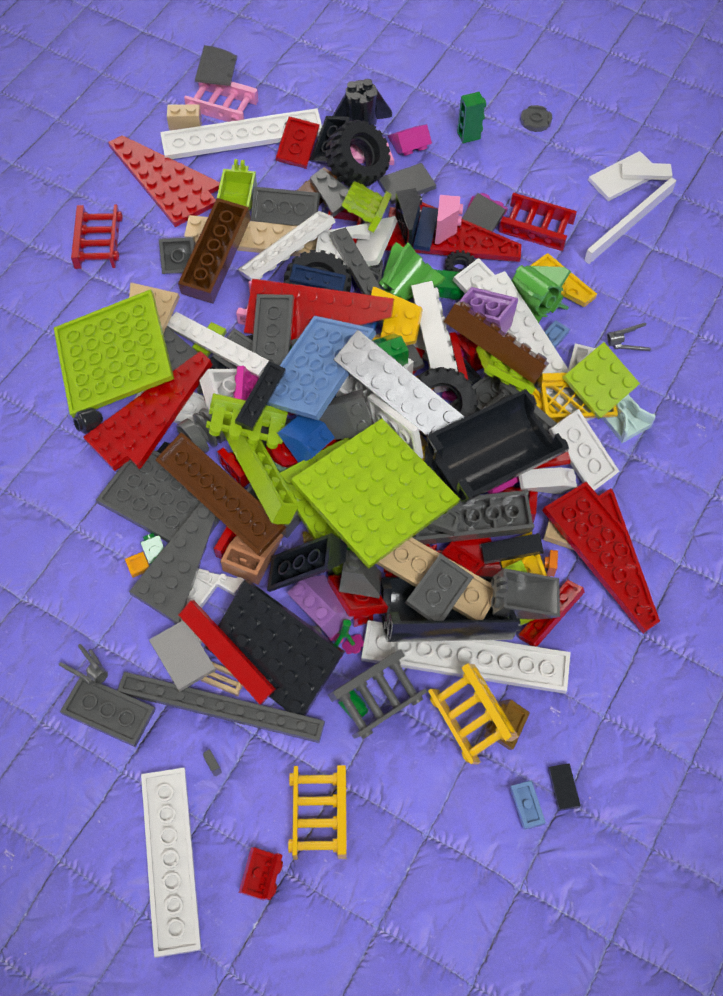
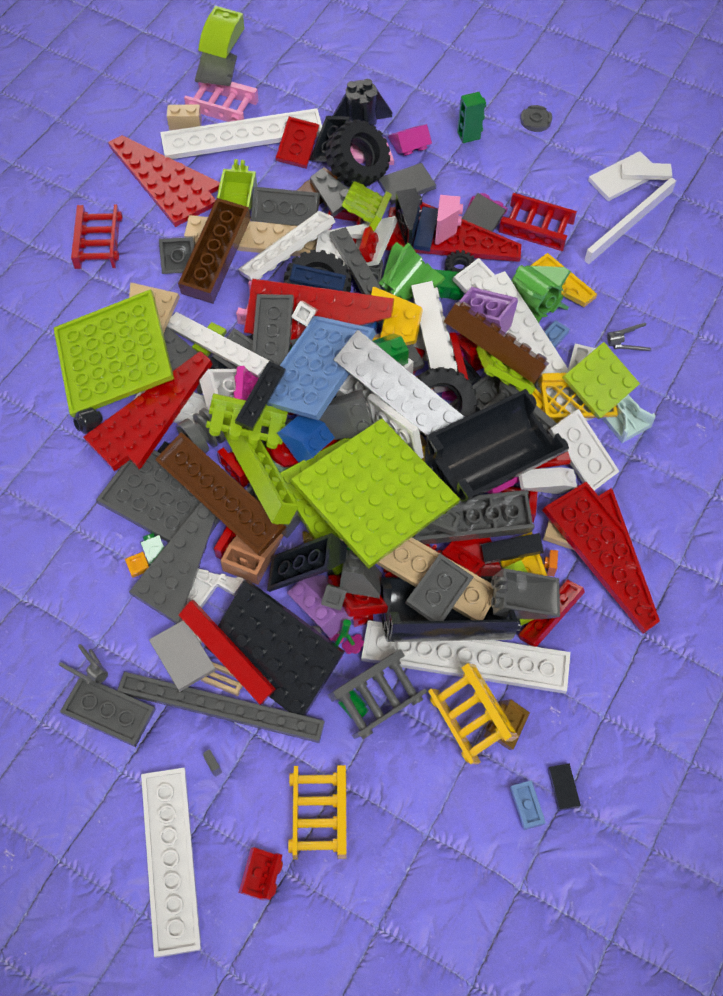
none -> lime piece [198,6,245,59]
none -> white slope [291,301,318,326]
none -> dark grey tile [321,583,347,611]
none -> red plate [359,226,379,263]

